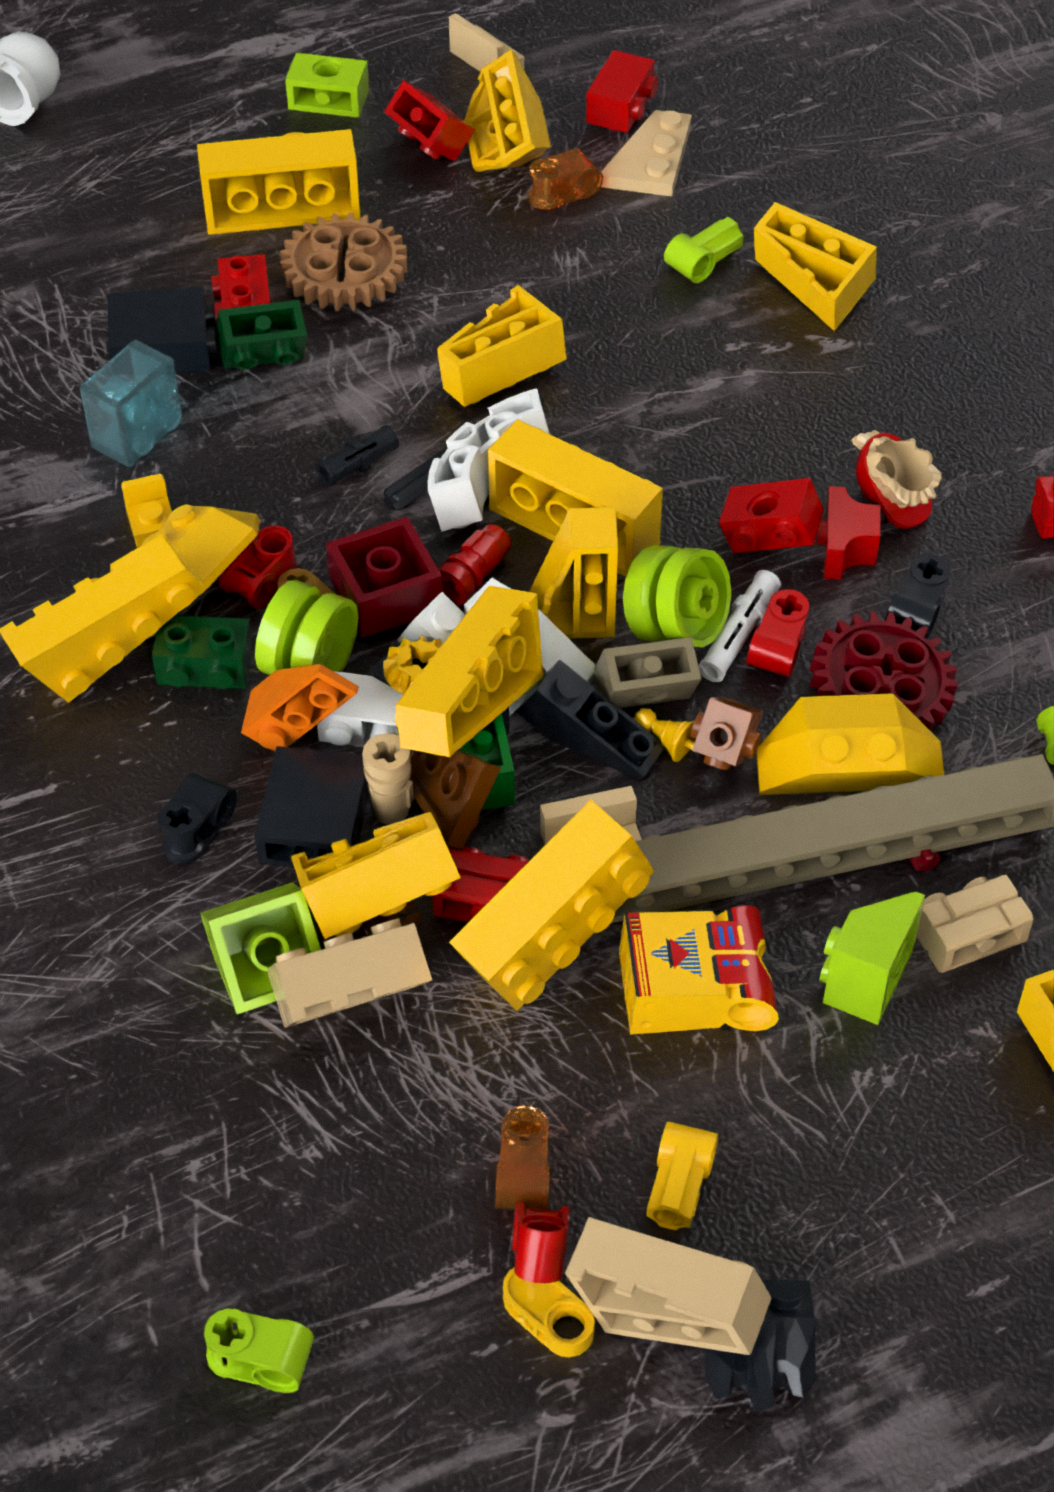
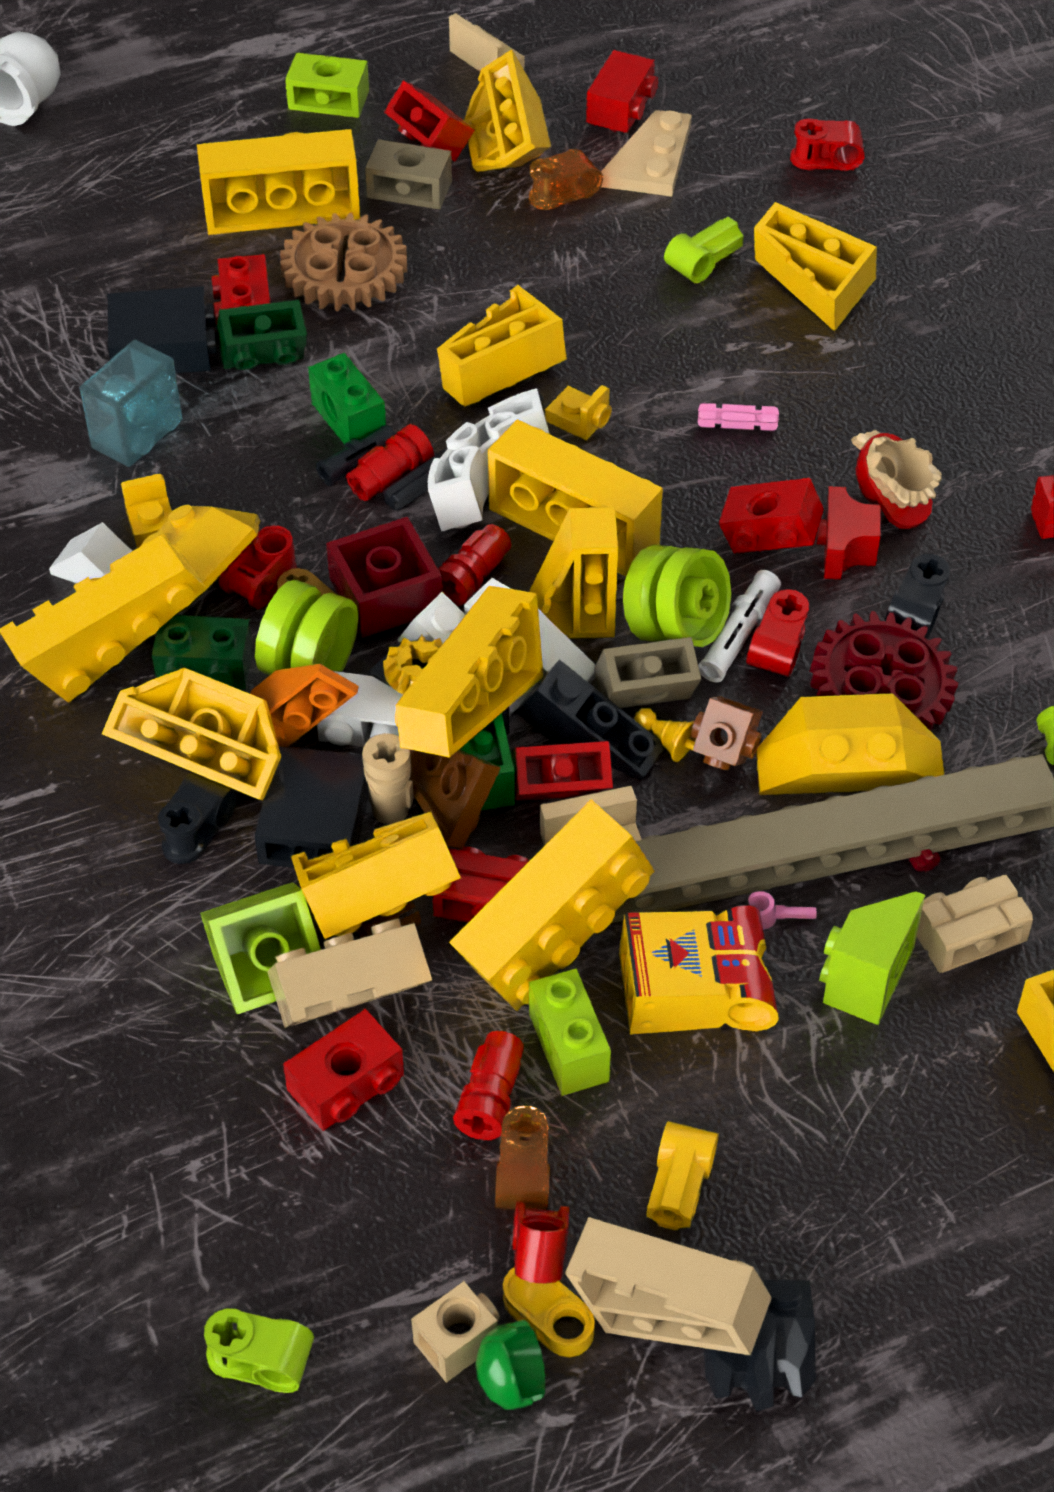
none -> white slope [49,522,132,583]
none -> yellow wedge [102,668,281,801]
none -> red brick [283,1009,404,1131]
none -> green brick [308,352,386,445]
none -> red axle [346,424,434,501]
none -> dark tan brick [365,139,452,210]
none -> tan brick [411,1281,500,1383]
none -> red axle [453,1031,524,1140]
none -> green hair [475,1320,545,1410]
none -> red brick [511,741,613,801]
none -> lime brick [529,968,611,1096]
none -> yellow bracket [545,385,612,441]
none -> bright pink axle [698,403,779,431]
none -> bright pink hand [748,891,817,930]
none -> red piece [790,118,865,171]

